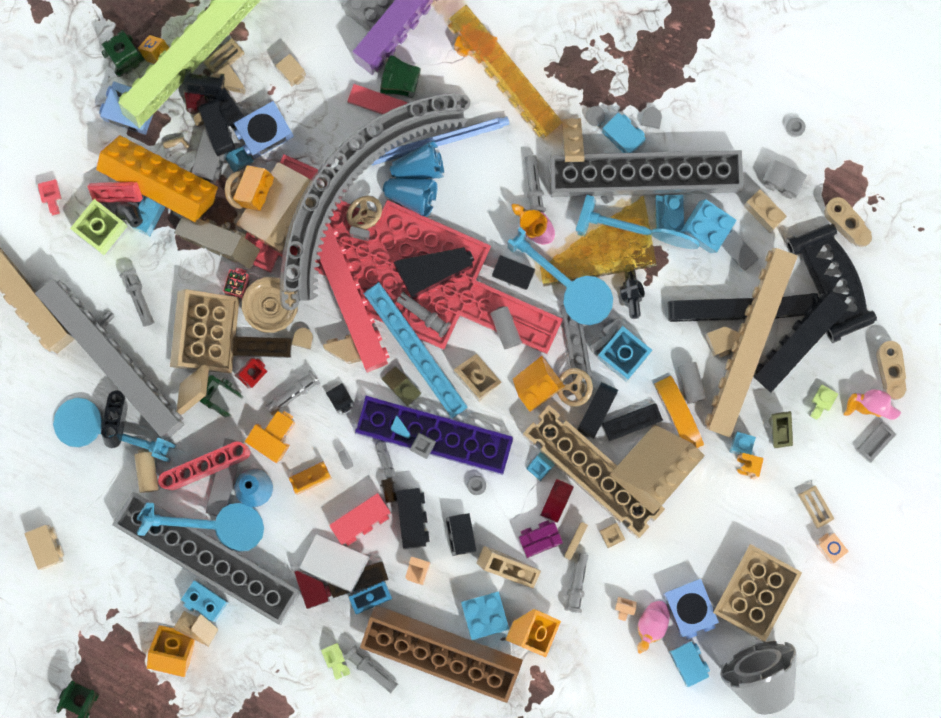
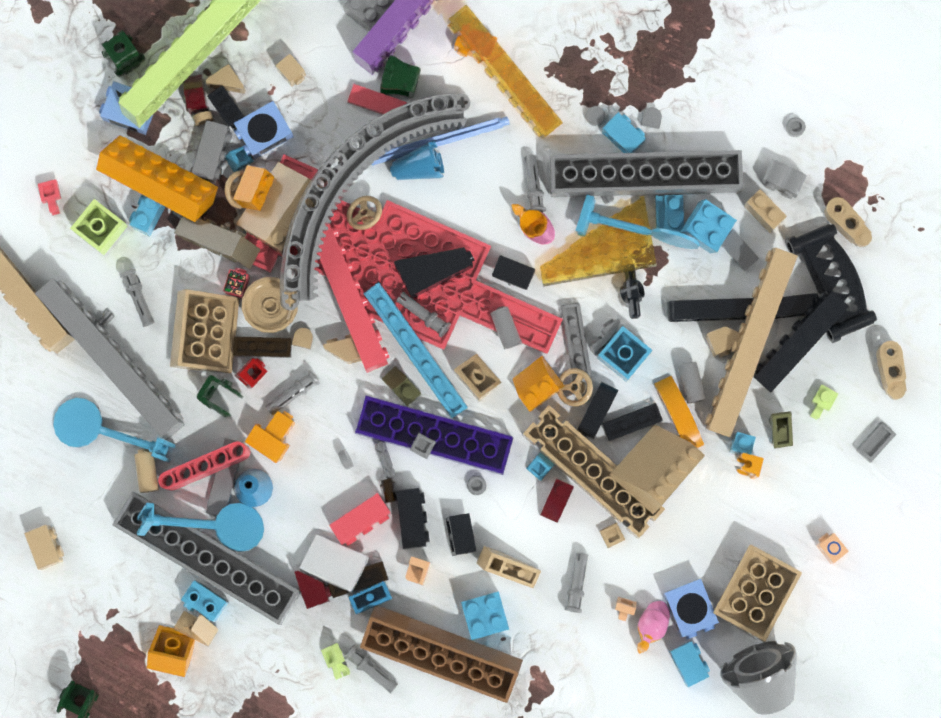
coral tile [87,182,143,203] -> none
black beam [101,390,128,448] -> none
black arm [115,202,143,228] -> none
light orange brick [138,35,169,64] -> none
tan piece [163,137,190,149] -> none
tan tile [176,364,209,415] -> none
black hinge [183,69,225,98] -> none
black beam [198,99,236,157] -> none
tan tile [203,38,245,74] -> none
light orange hinge [289,461,332,495] -> none
black bracket [326,383,354,414] -> none
light grey tile [349,226,371,241] -> none
dark azure cone [383,178,438,217] -> none
medium azure slope [391,416,410,438] -> none
light orange slope [506,609,561,657] -> none
medium azure piece [508,227,613,325] -> none
magenta brick [518,520,563,558] -> none
tan plate [562,118,584,162] -> none
tan tile [564,522,588,560] -> none
tan tile [798,485,834,529] -> none
bright pink hair [843,389,901,420] -> none

